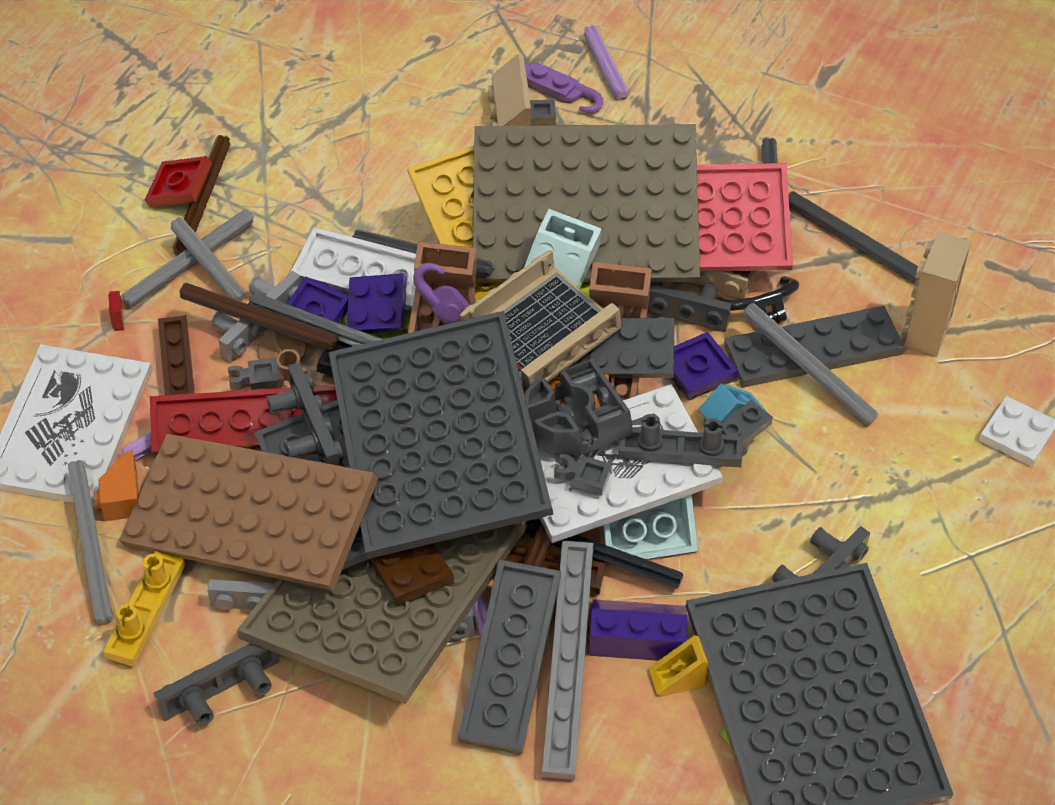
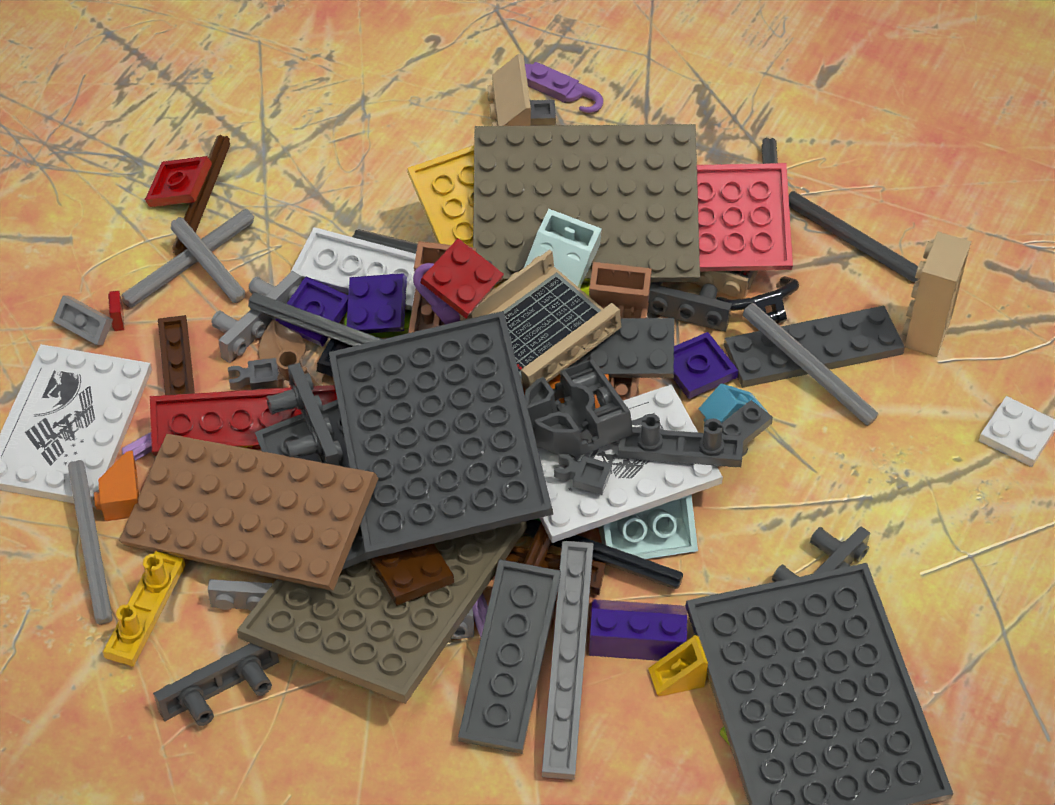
reddish brown axle [179,283,338,351] -> none
lavender axle [584,25,628,100] -> none
none -> light grey plate [53,295,113,345]
none -> red plate [420,238,504,319]

